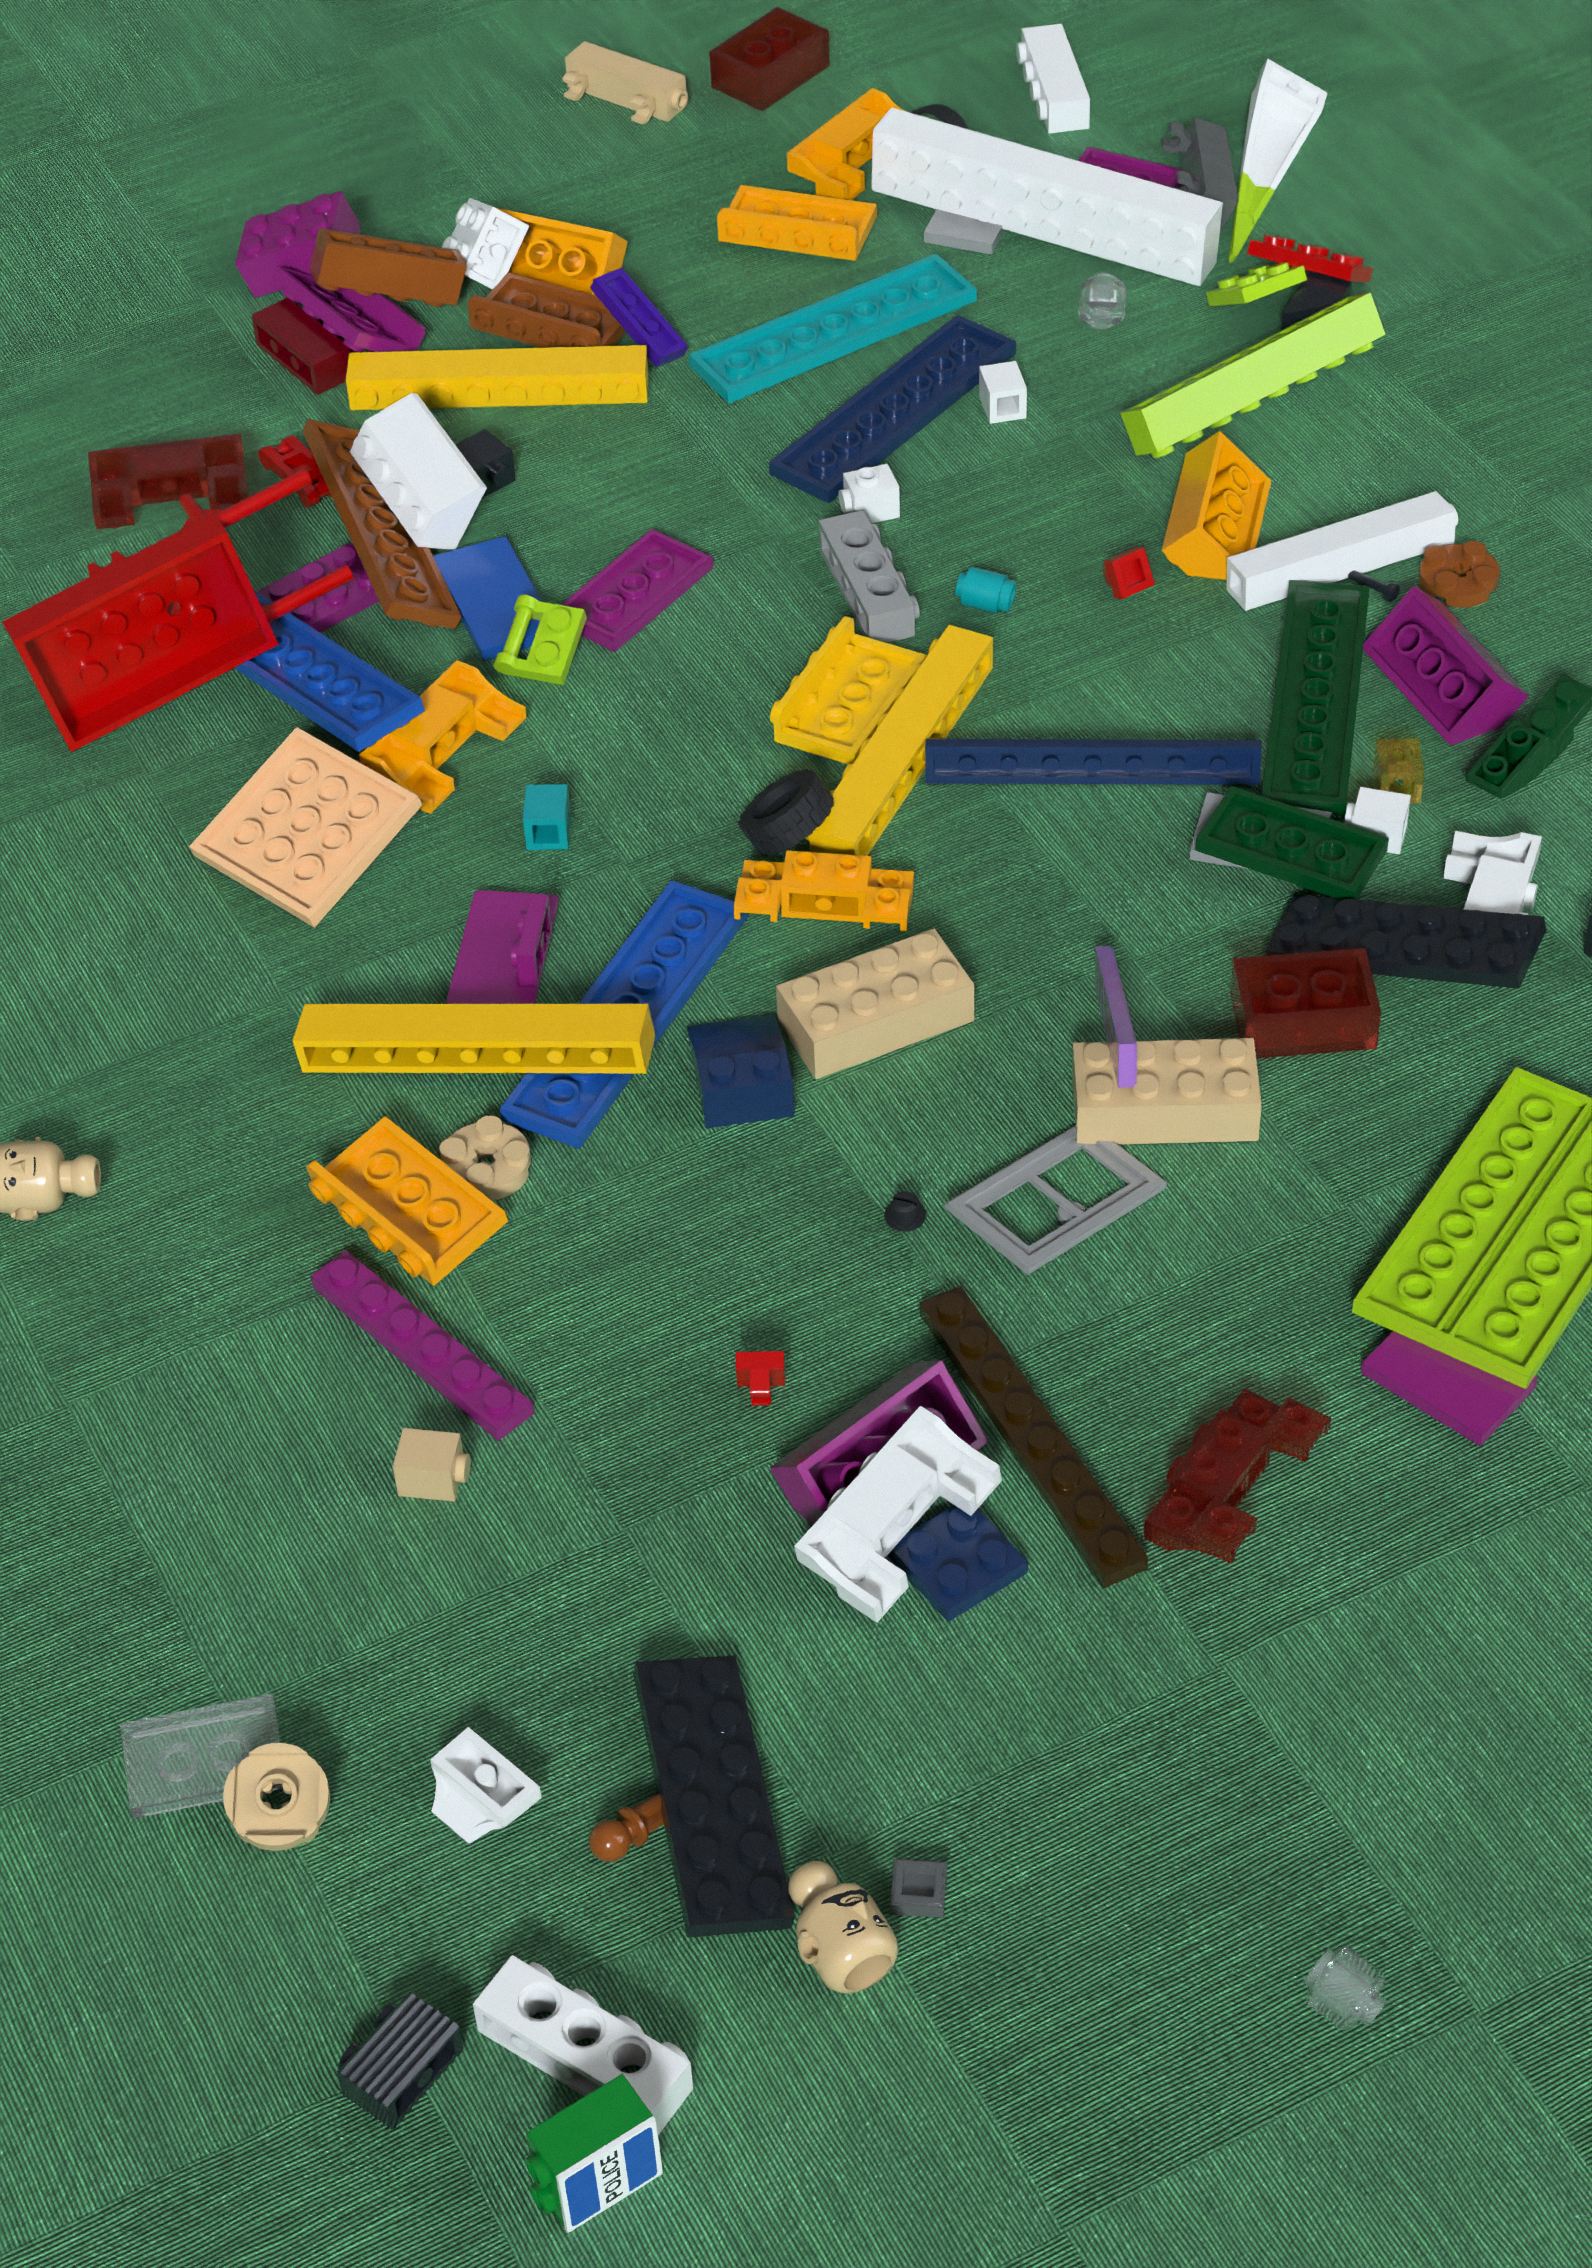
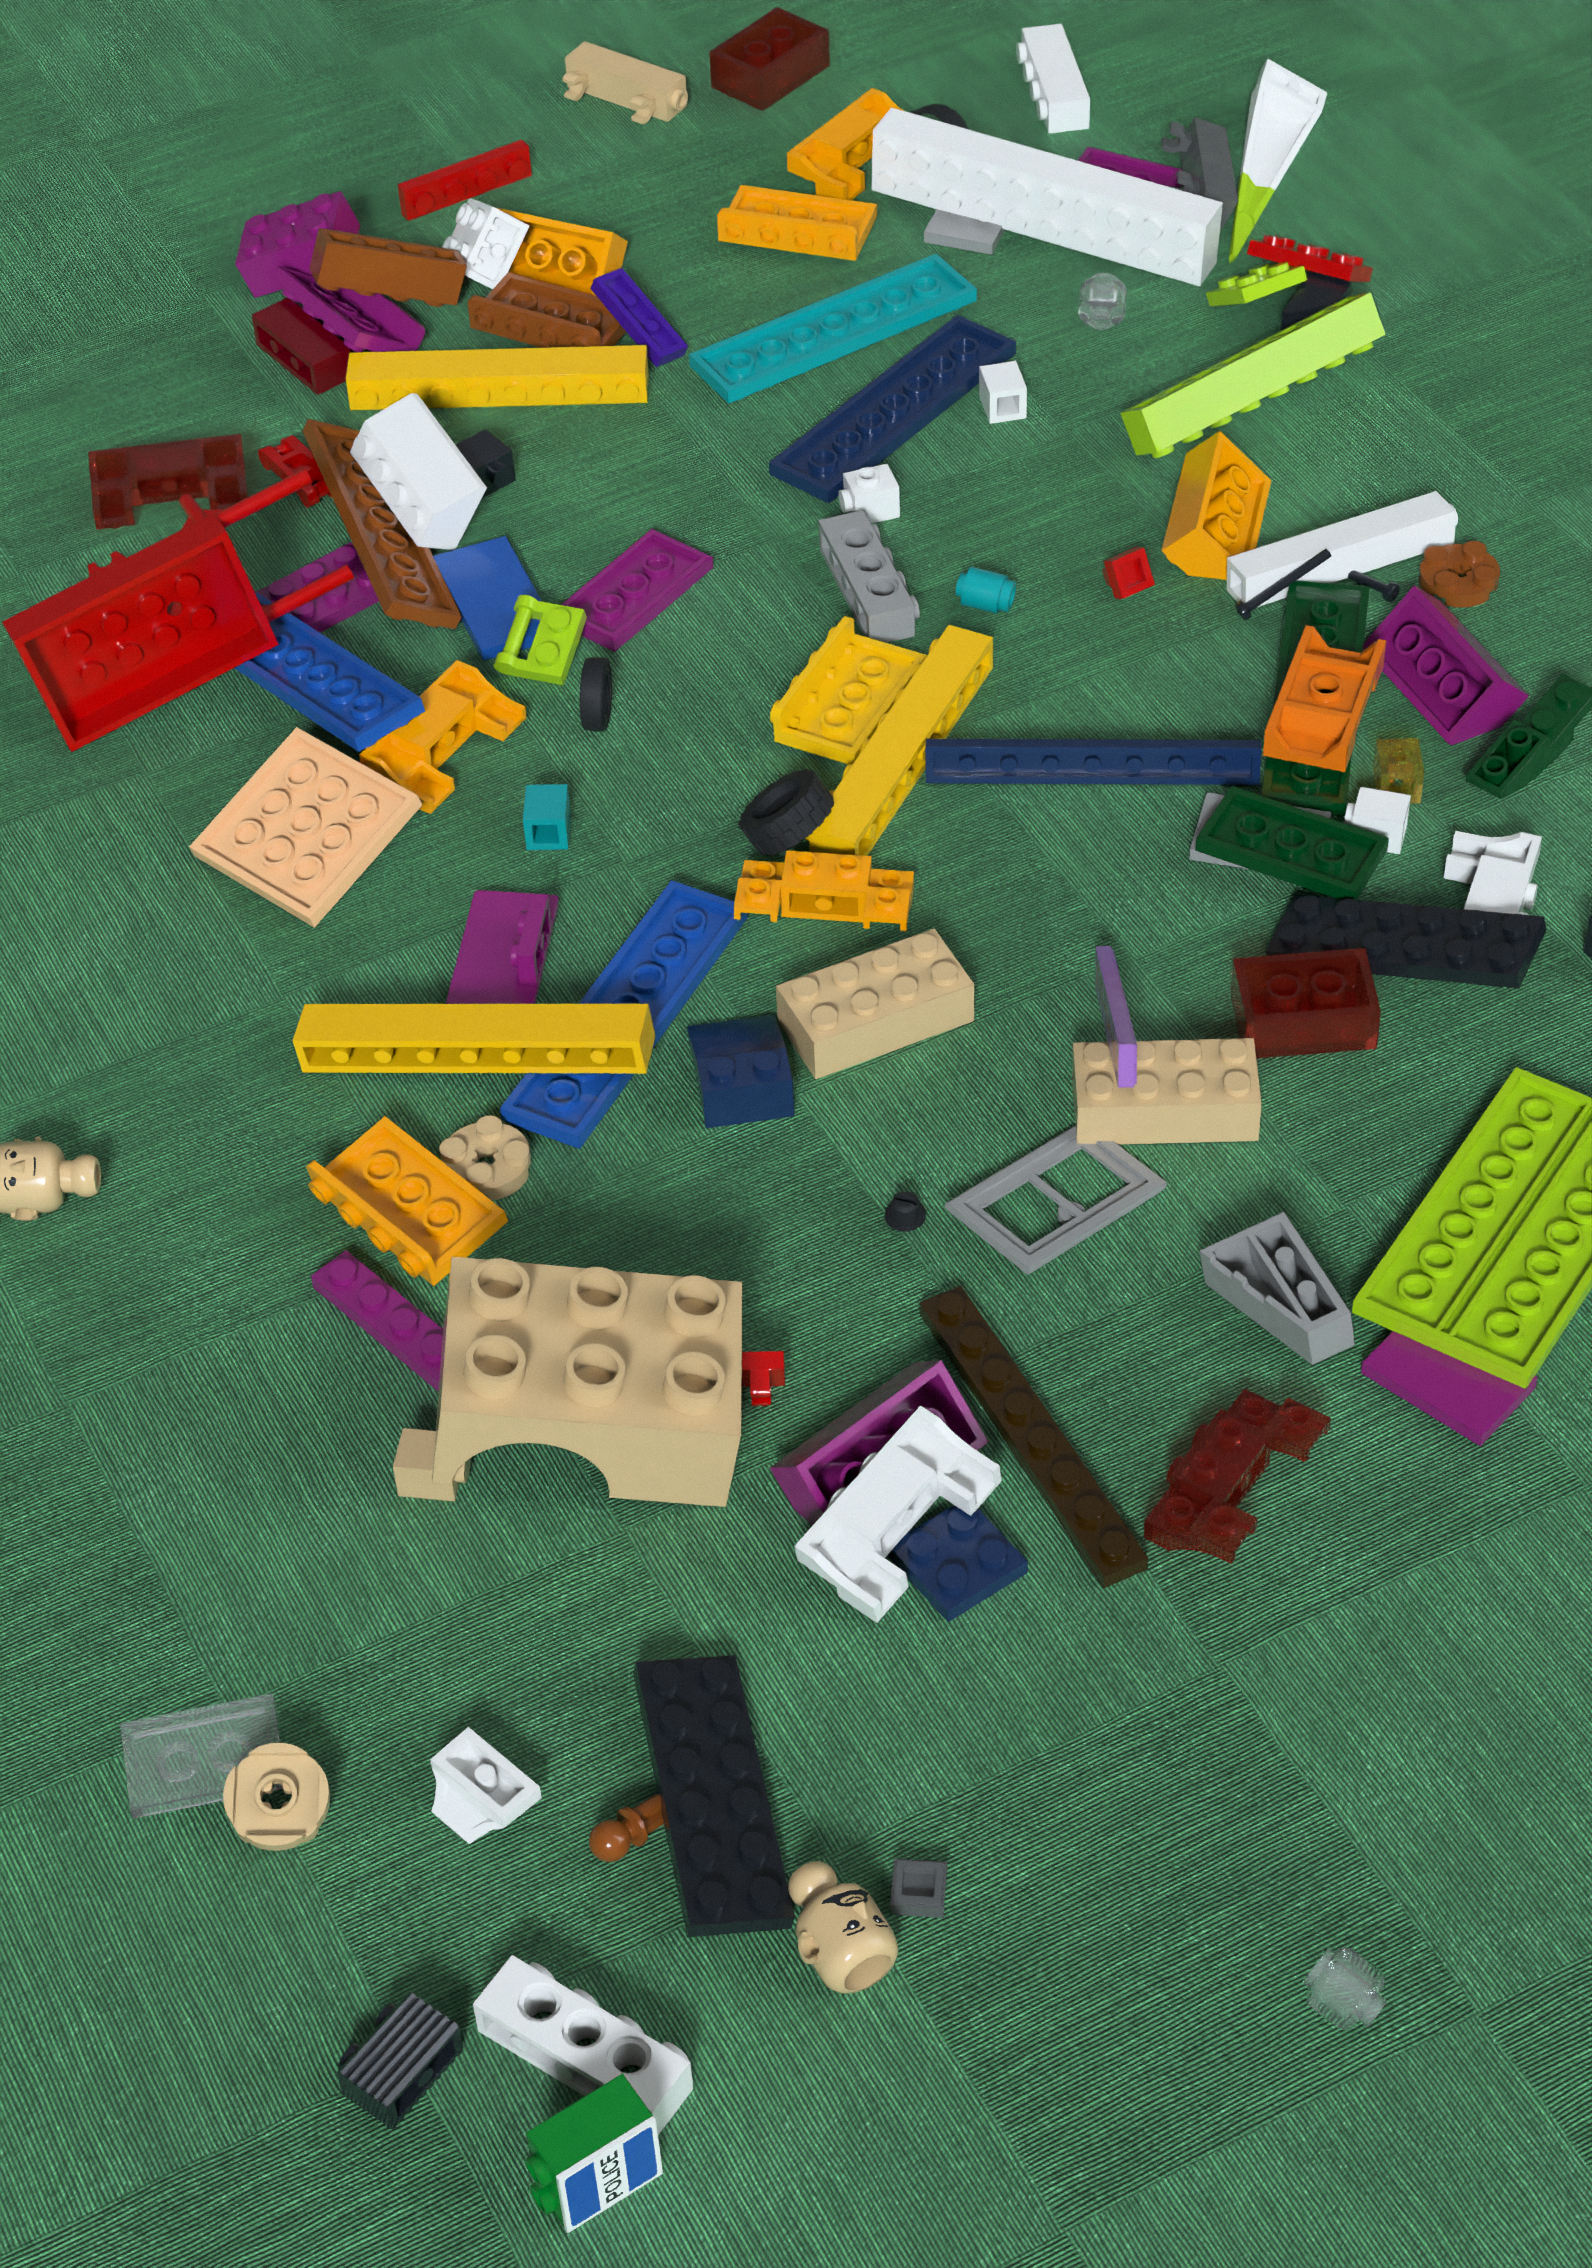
none -> red plate [397,139,532,221]
none -> tan piece [432,1257,742,1507]
none -> black tyre [580,657,612,731]
none -> light grey wedge [1199,1212,1355,1365]
none -> black piece [1235,549,1332,620]
none -> orange piece [1263,625,1386,772]

